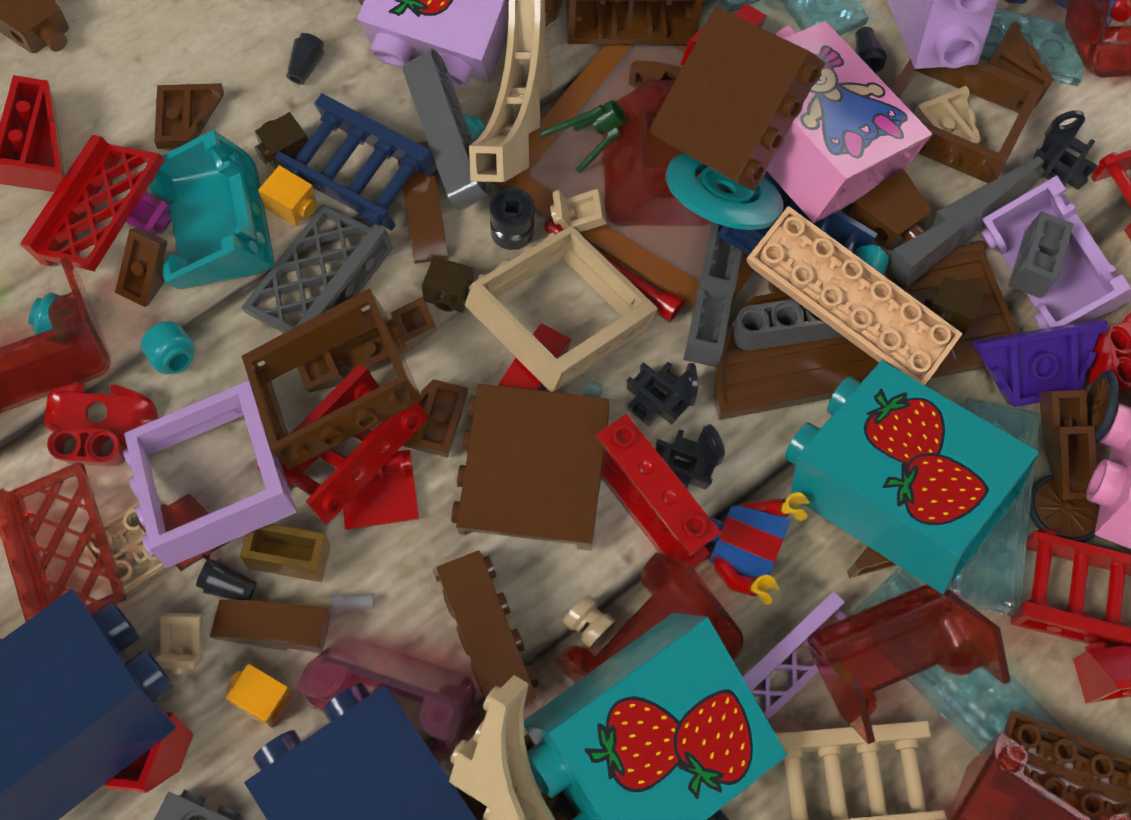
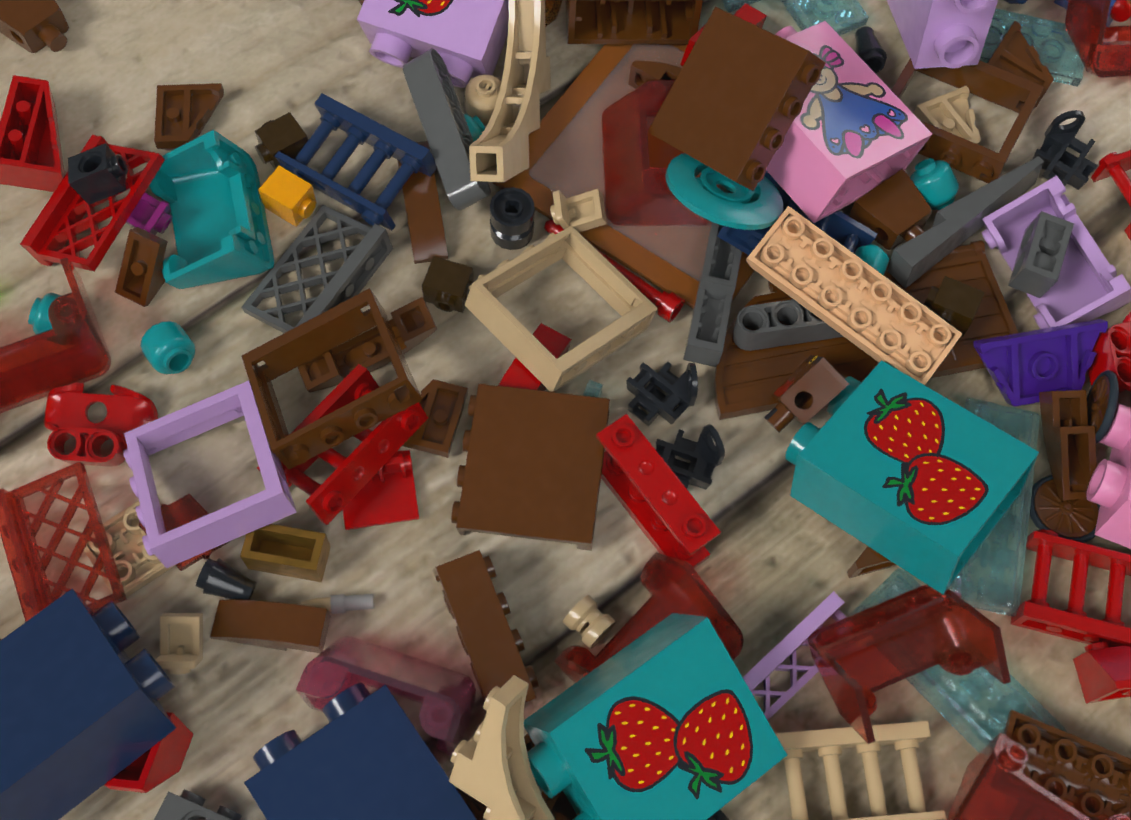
light orange brick [226,664,294,728] -> none
black cone [286,33,325,85] -> none
dark green plant [539,100,627,173] -> none
torso [709,492,810,605] -> none
none -> black brick [68,143,128,205]
none -> tan head [464,74,501,125]
none -> reddish brown torso [764,355,849,433]
none -> teal head [910,158,959,210]

